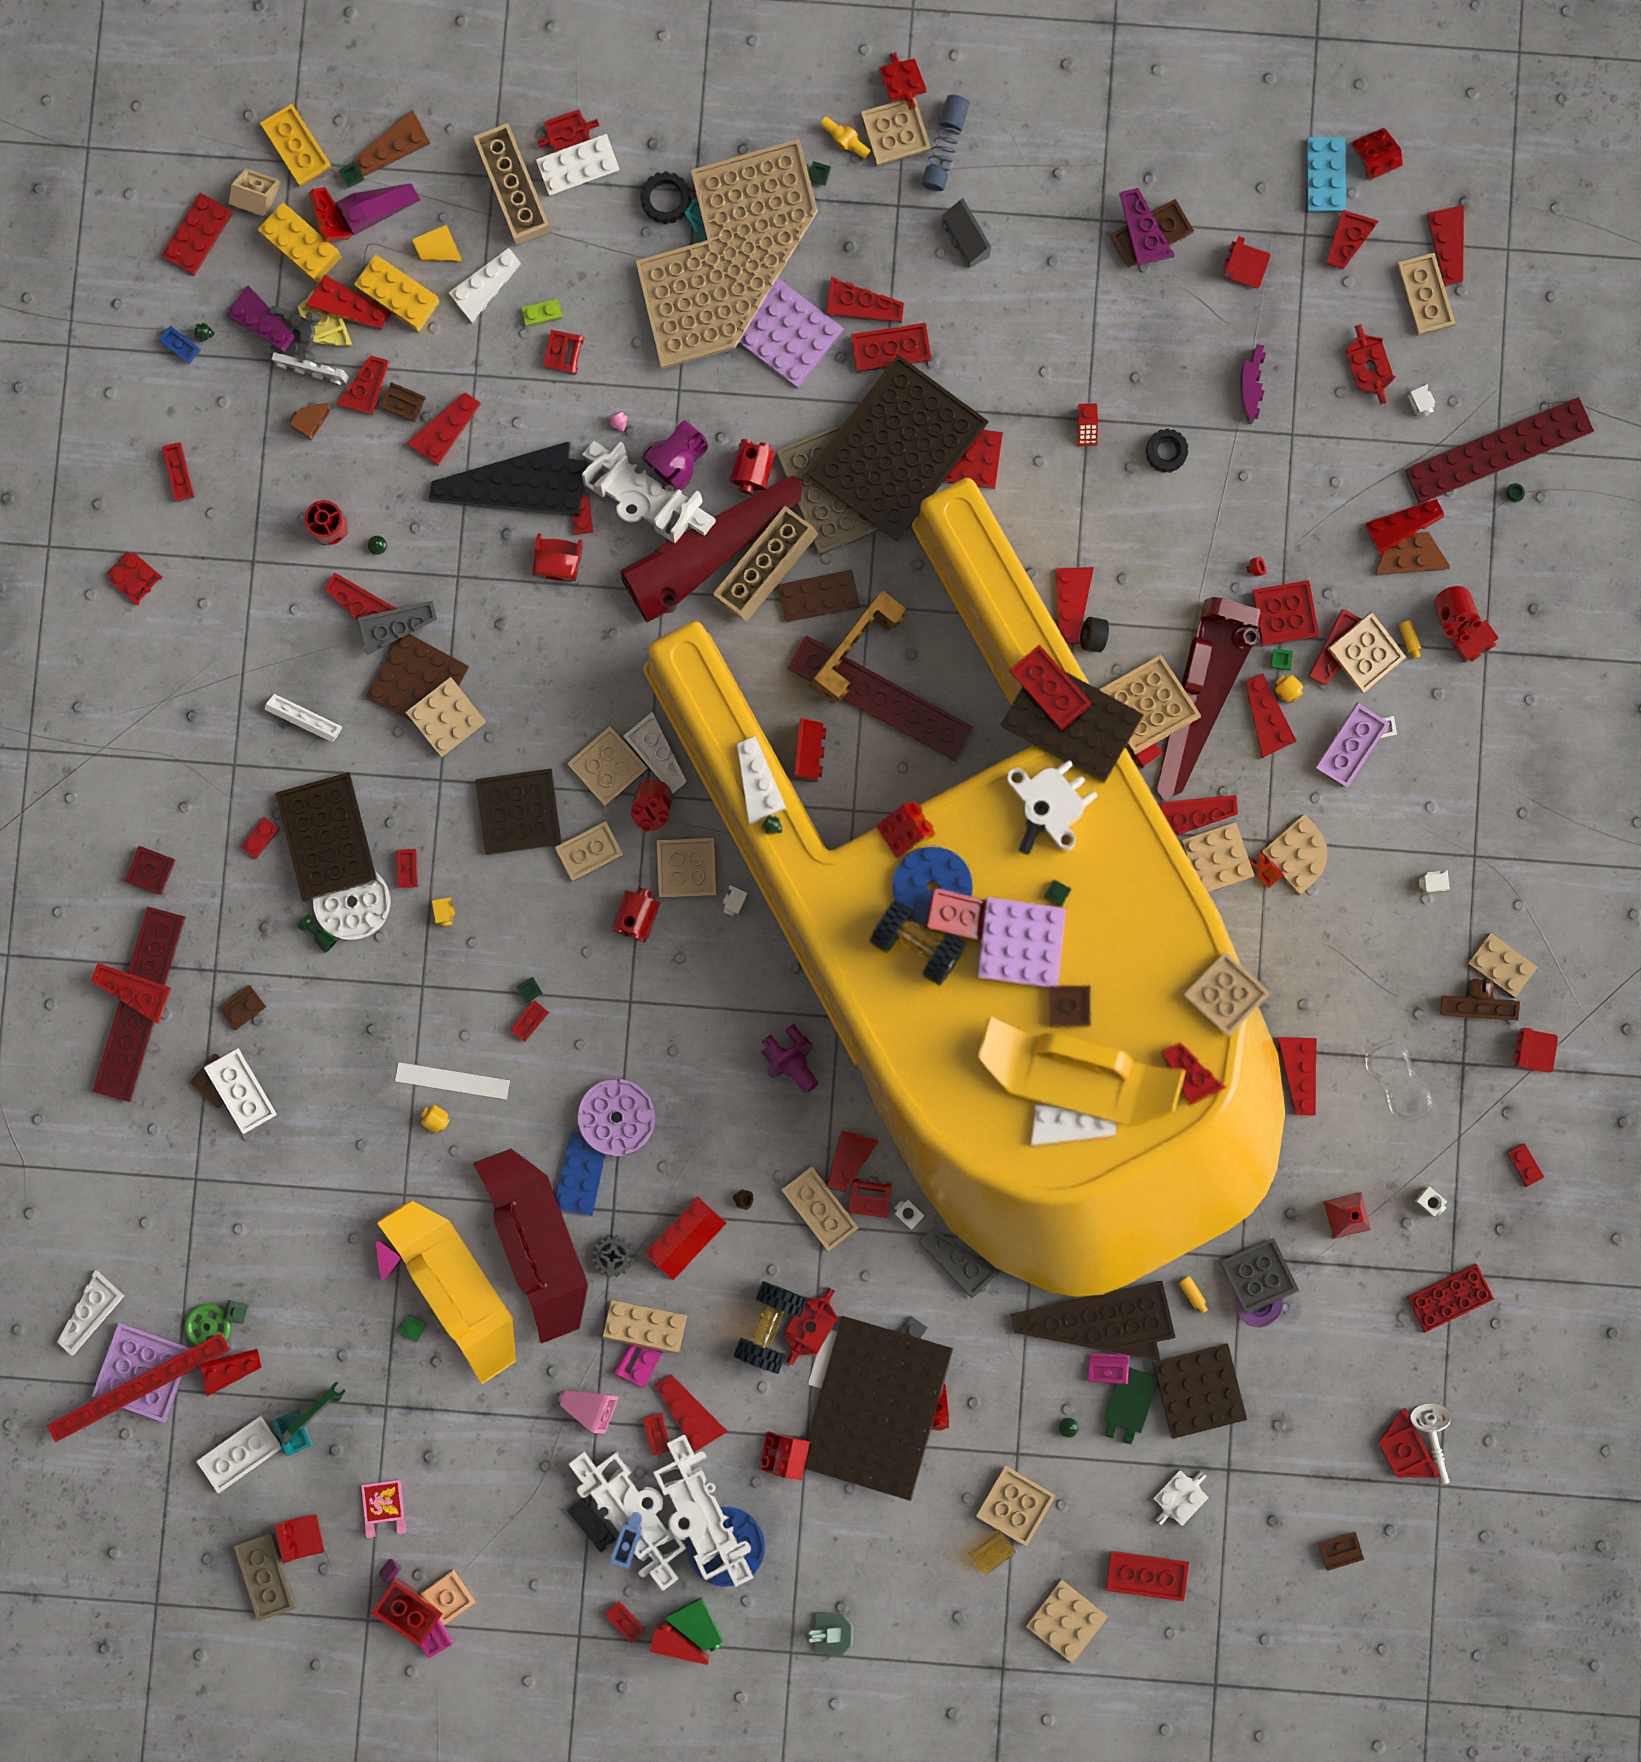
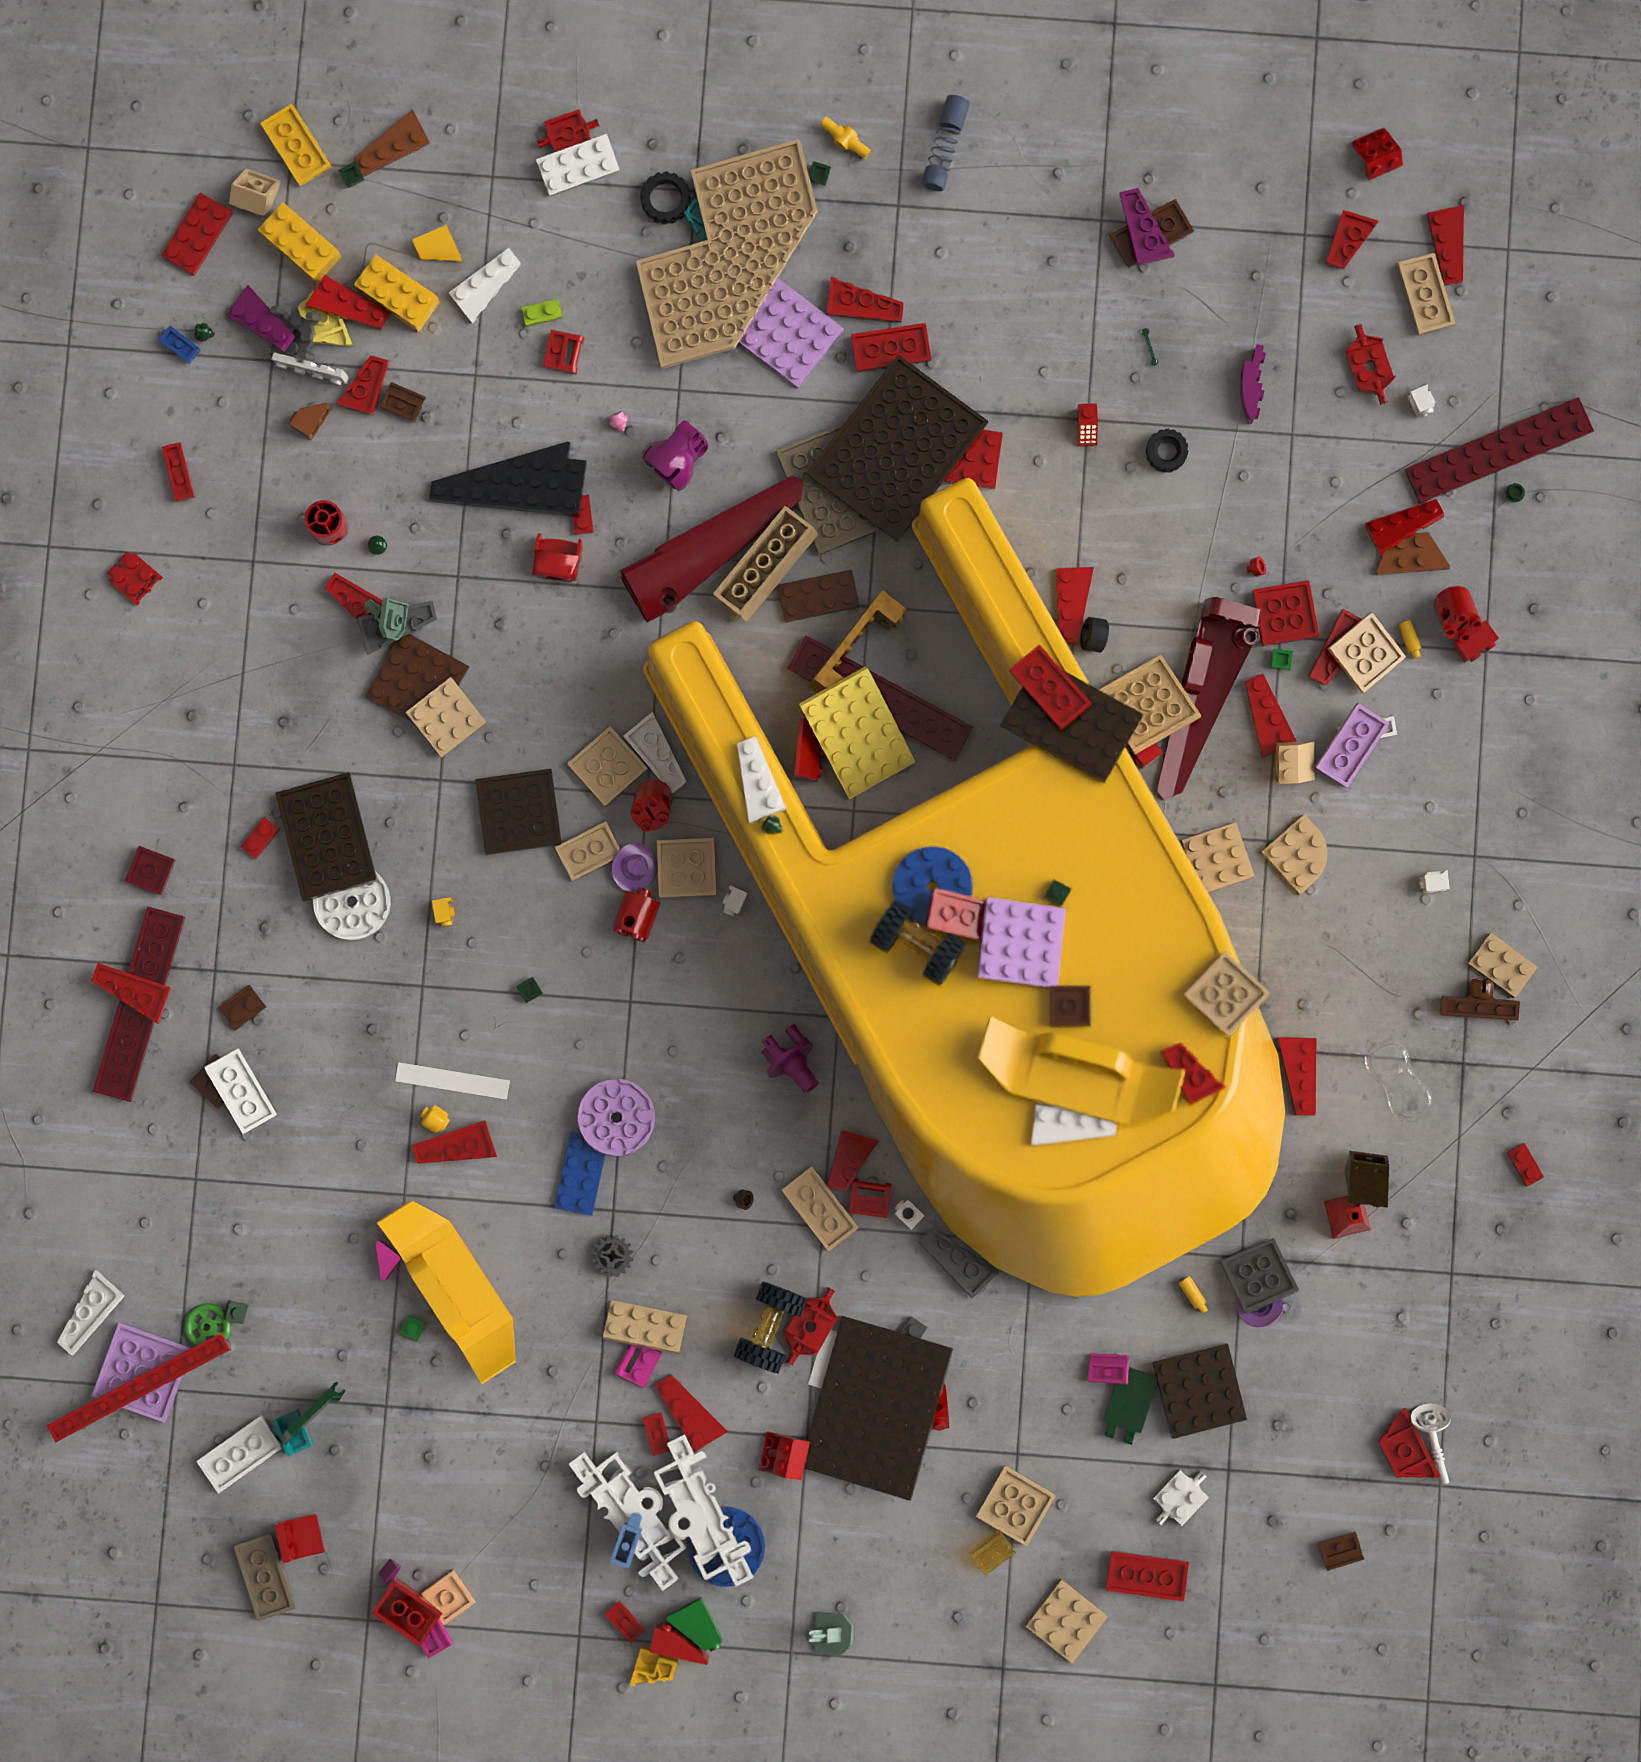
red wing [200,1349,262,1396] -> none
white plate [264,694,342,742] -> none
dark green piece [297,914,338,953] -> none
red wing [309,187,353,242] -> none
magenta wedge [337,183,420,235] -> none
flag [361,1480,406,1538] -> none
red plate [396,849,418,889] -> none
red wing [406,392,481,466] -> none
tan brick [473,123,551,245] -> none
dark red piece [473,1148,589,1344] -> none
red plate [510,1000,549,1042] -> none
bright pink slope [559,1390,619,1433] -> none
black plate [567,1498,616,1553] -> none
white piece [582,441,716,543] -> none
red slope [645,1197,727,1280] -> none
red cylinder [729,439,775,495] -> none
tan plate [861,97,931,166] -> none
red bracket [877,801,936,857] -> none
red plate [879,52,926,109] -> none
dark grey slope [941,198,991,268] -> none
white piece [1008,761,1097,855] -> none
dark brown wing [1011,1280,1176,1361] -> none
dark green plate [1059,1418,1079,1438] -> none
red wing [1159,795,1238,836] -> none
red bracket [1222,236,1271,289] -> none
red plate [1250,853,1284,888] -> none
yellow head [1275,675,1303,703] -> none
medium azure plate [1307,137,1346,213] -> none
red tile [1407,1264,1494,1333] -> none
white brick [1414,1186,1447,1217] -> none
red bracket [1513,1028,1558,1073] -> none
none -> sand green piece [364,598,409,640]
none -> red wing [412,1120,498,1164]
none -> medium lavender hat [611,843,658,892]
none -> yellow slope [630,1645,678,1686]
none -> light yellow plate [799,666,916,800]
none -> clear green hinge [1142,328,1158,366]
none -> tan slope [1276,741,1315,784]
none -> dark brown slope [1345,1150,1389,1208]

